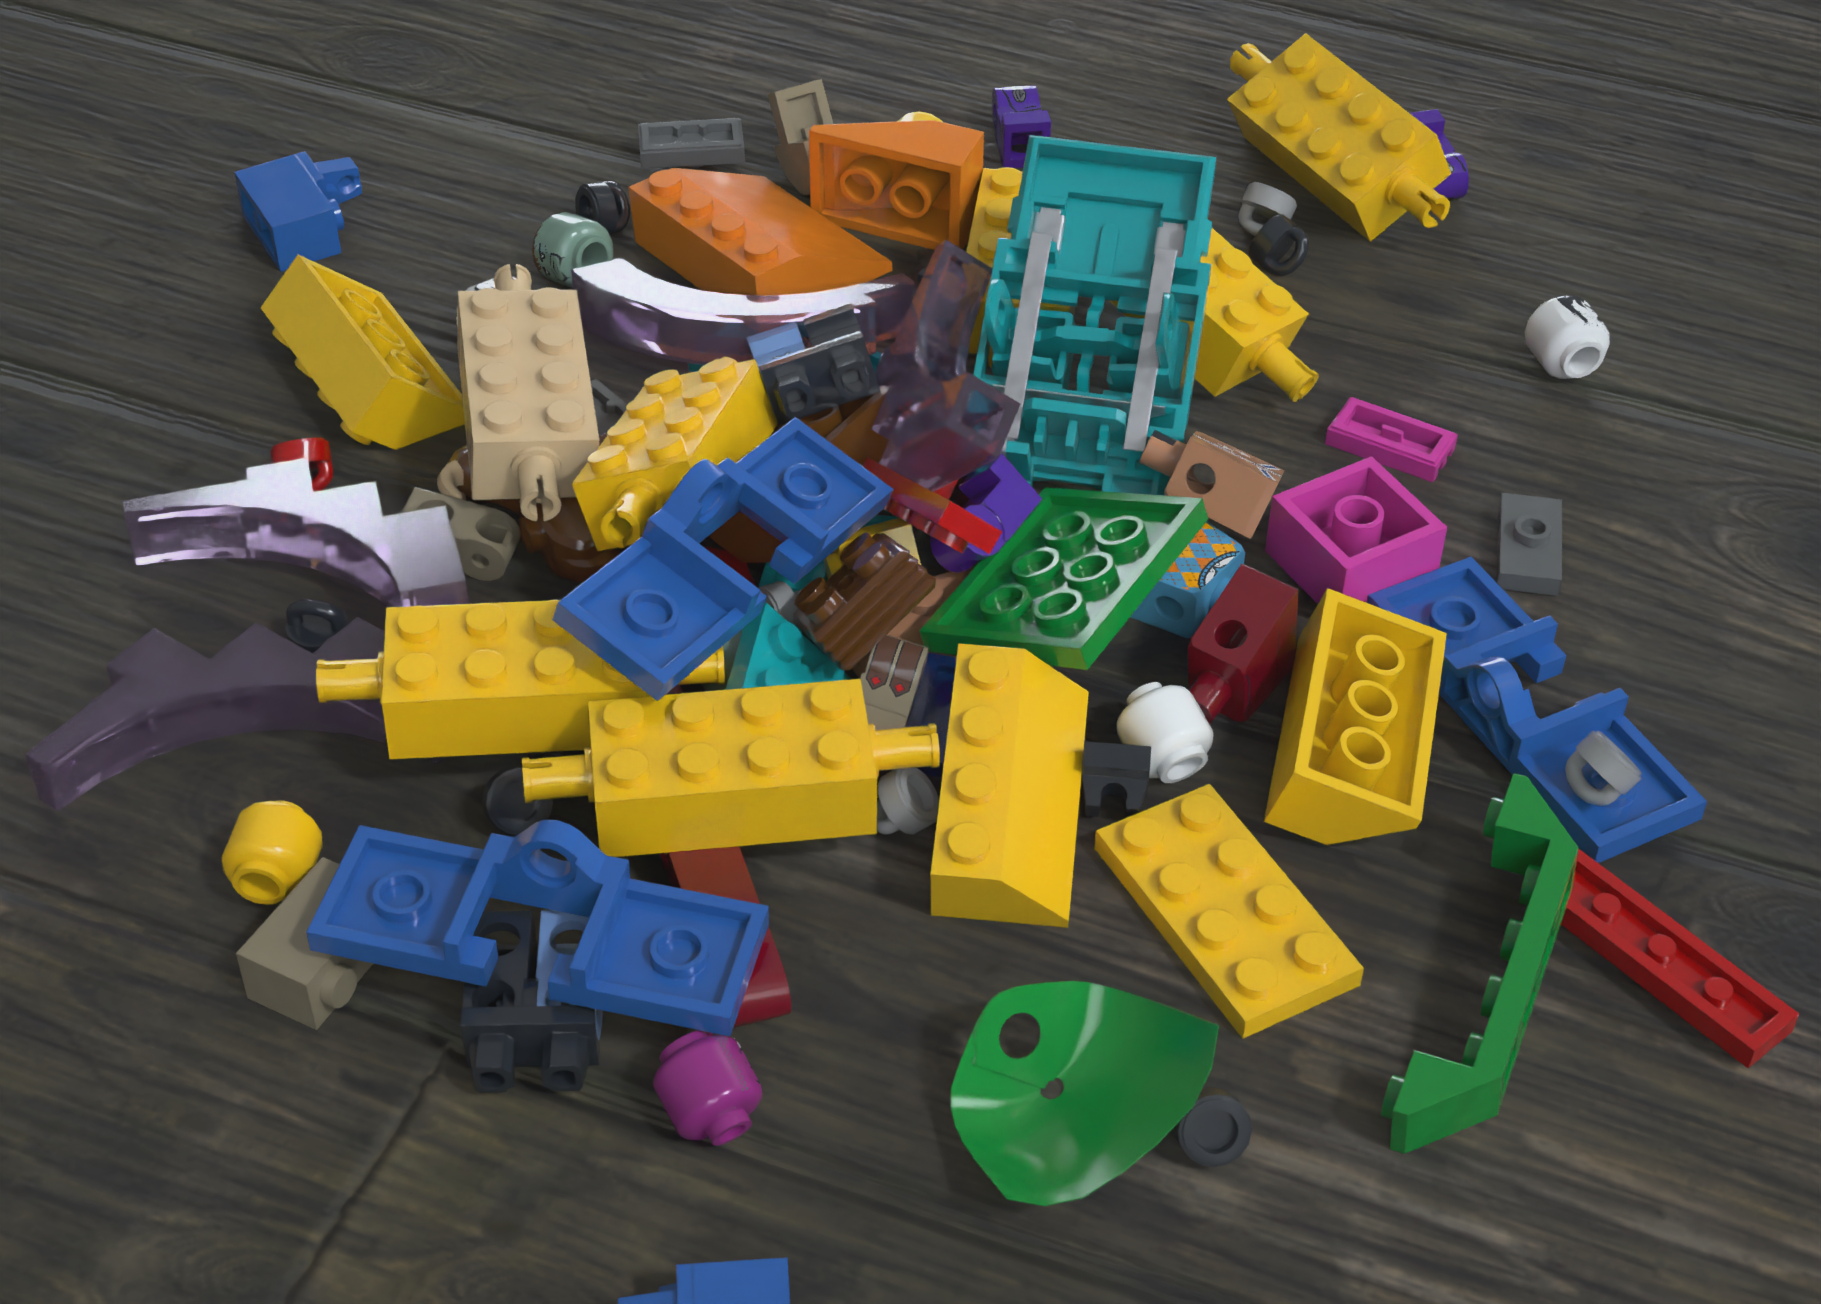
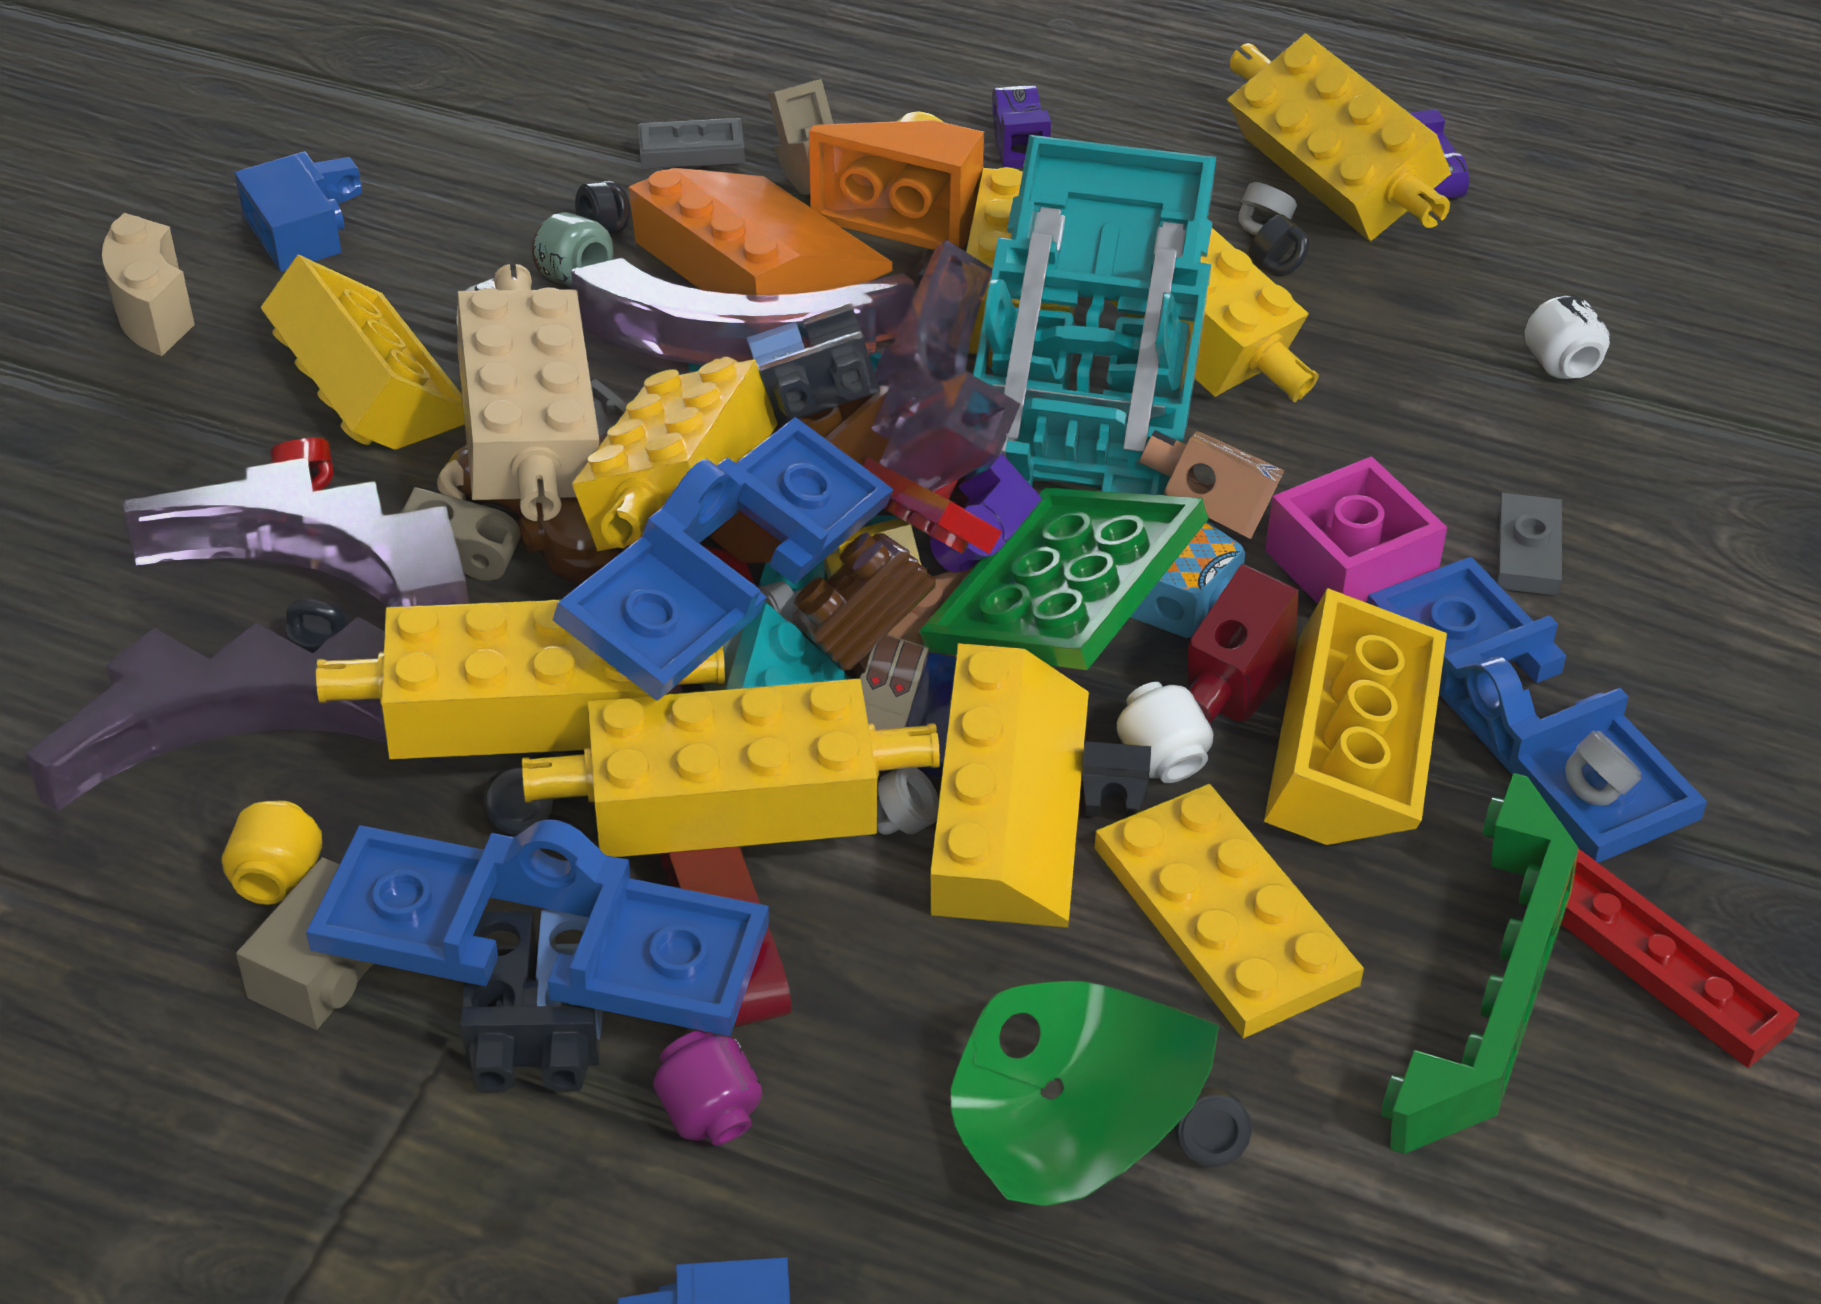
dark pink tile [1325,397,1458,483] -> none
none -> tan brick [102,213,195,356]

